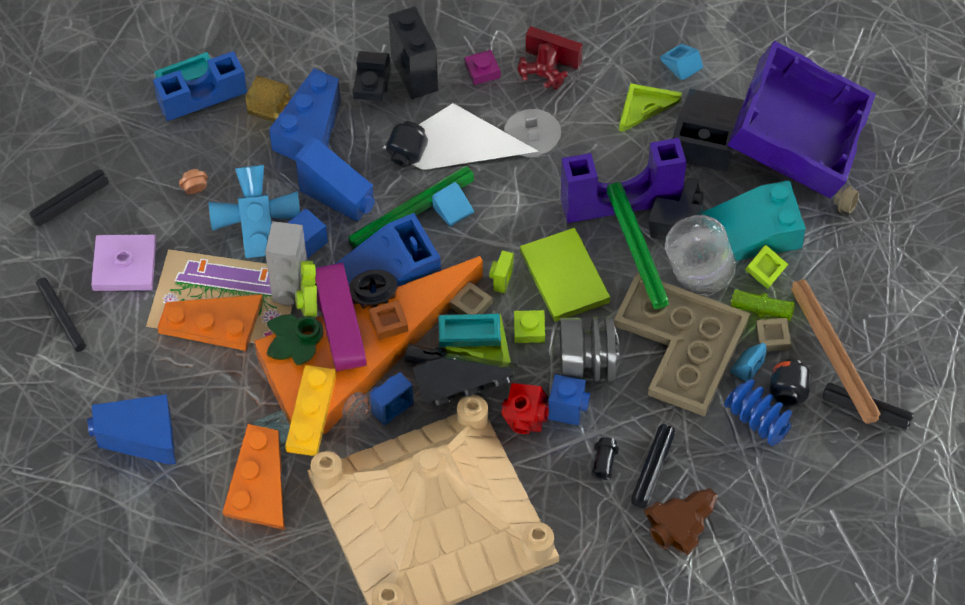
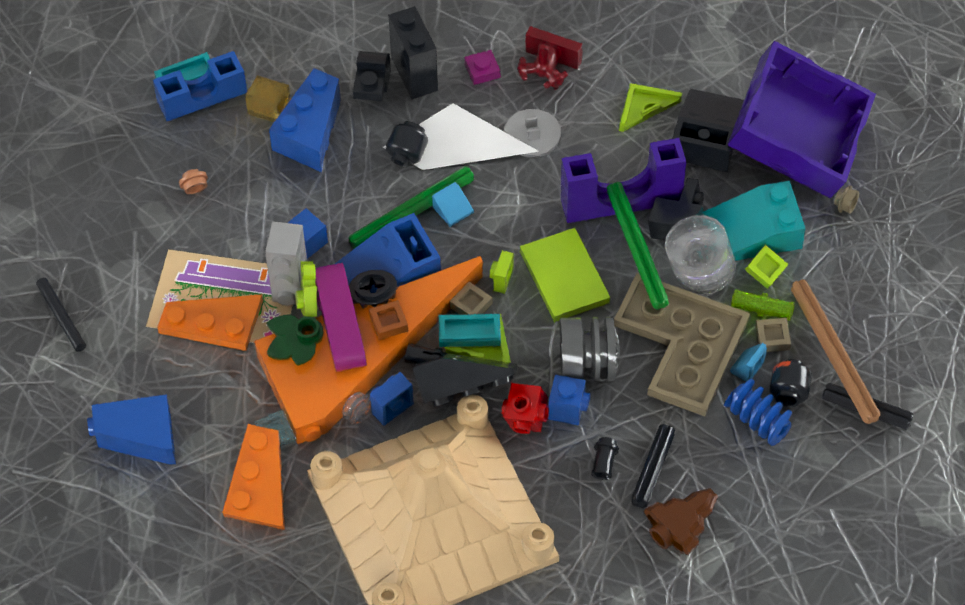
black axle [29,169,109,226] -> none
lavender plate [91,235,157,291] -> none
dark azure brick [208,165,300,258] -> none
yellow plate [285,365,336,456] -> none
blue slope [295,136,375,222] -> none
lime plate [514,310,545,343] -> none
dark azure slope [660,43,703,80] -> none

